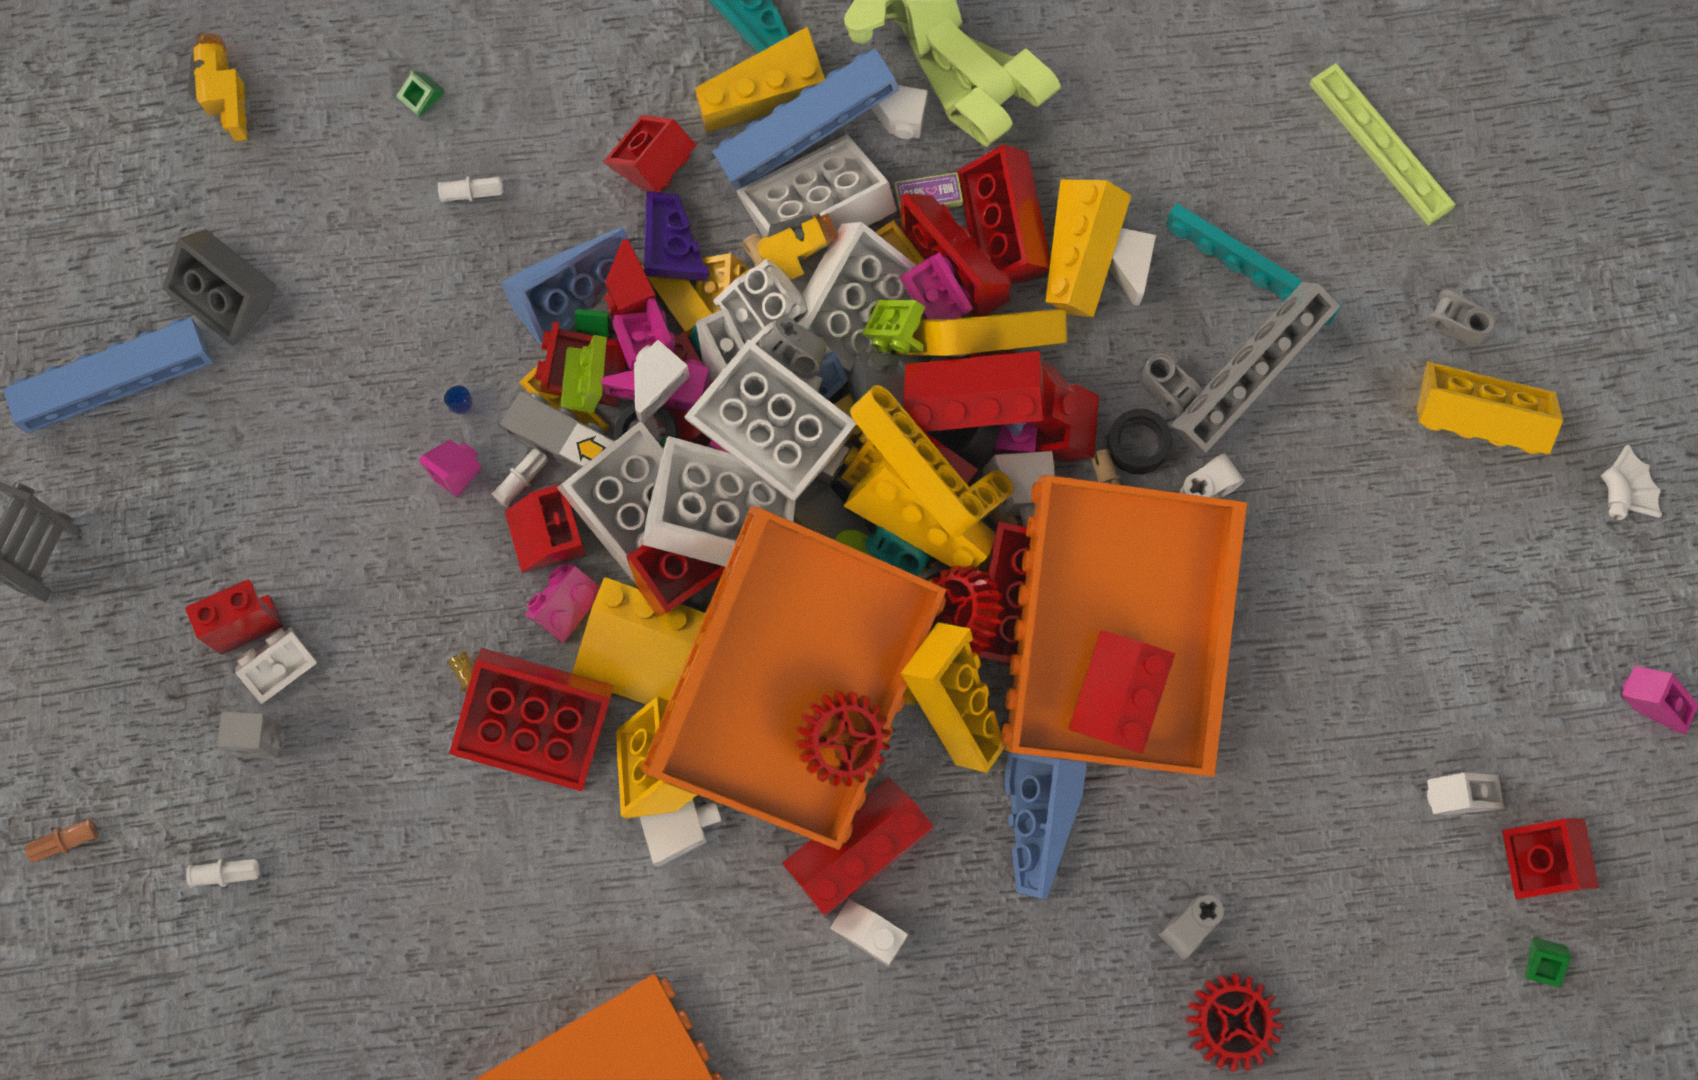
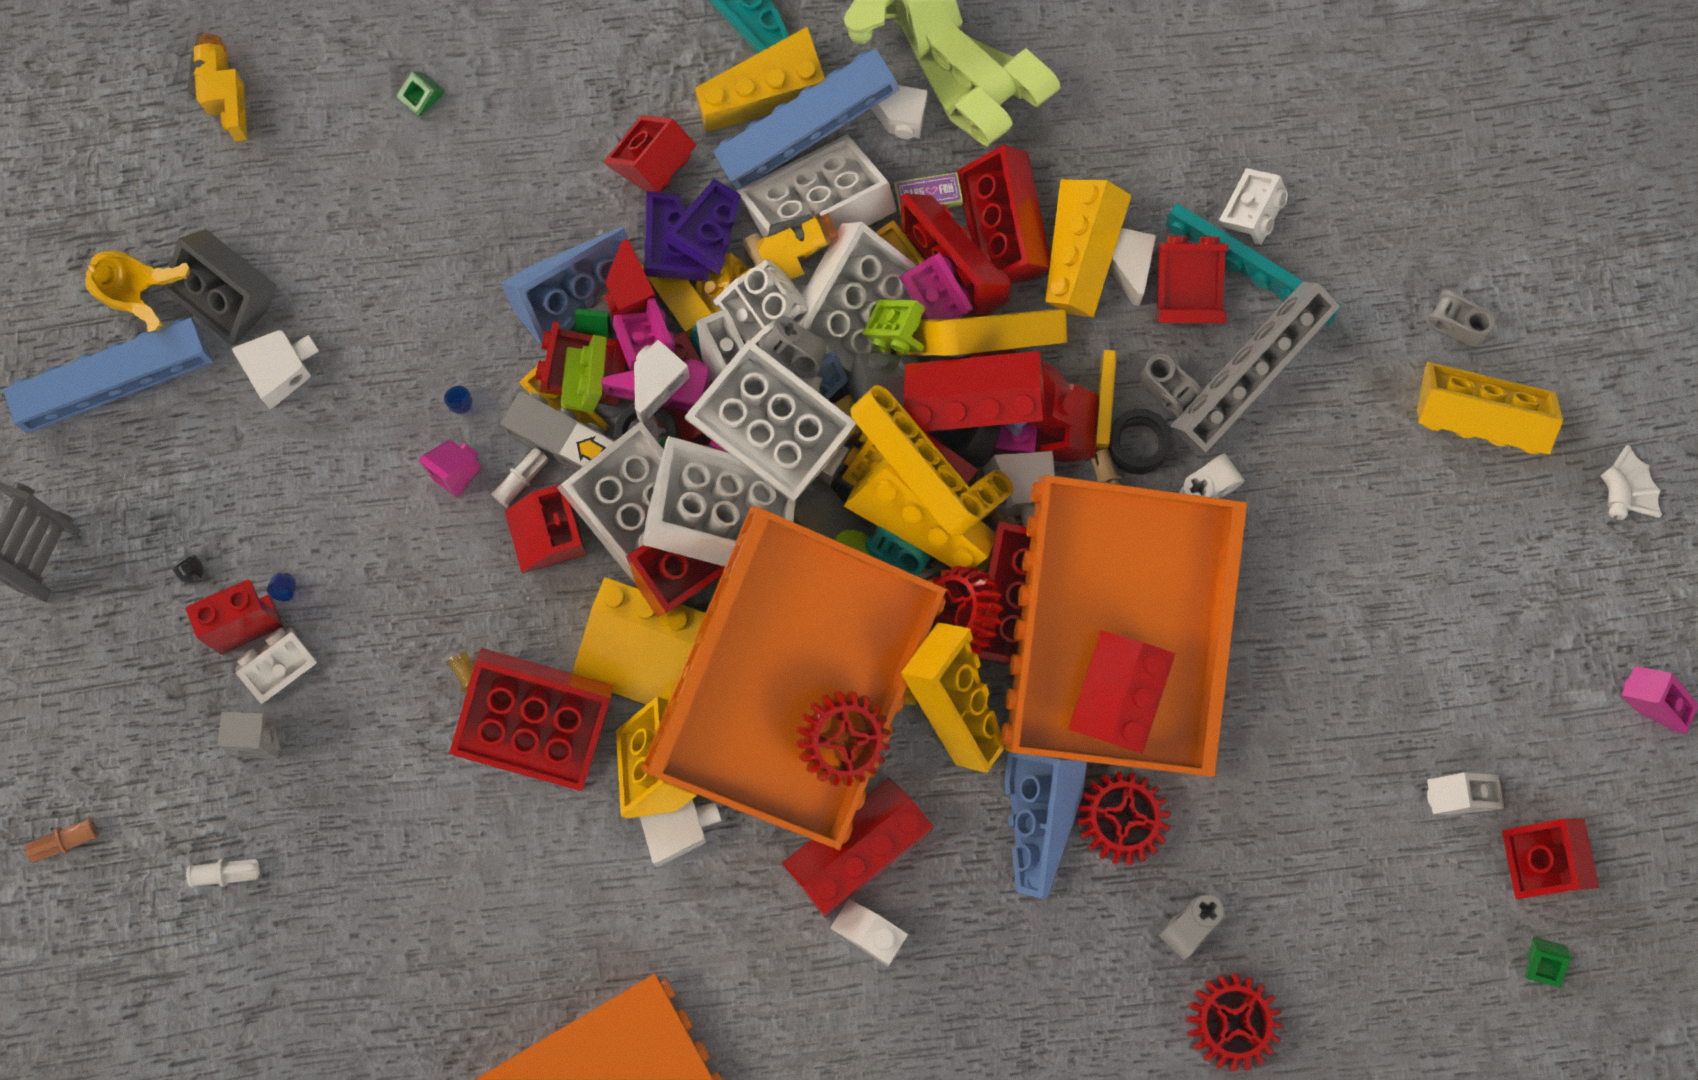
white axle [438,176,504,203] -> none
dark pink bracket [525,563,600,643] -> none
yellowish green tile [1309,63,1456,226] -> none
none -> yellow hair [85,250,190,333]
none -> black hinge [172,554,203,583]
none -> white torso [232,330,319,409]
none -> clear blue hinge [267,573,296,602]
none -> dark purple wing [664,178,741,275]
none -> red gear [1077,771,1171,866]
none -> yellow tile [1095,350,1117,452]
none -> red panel [1156,236,1229,324]
none -> white bracket [1219,168,1288,245]

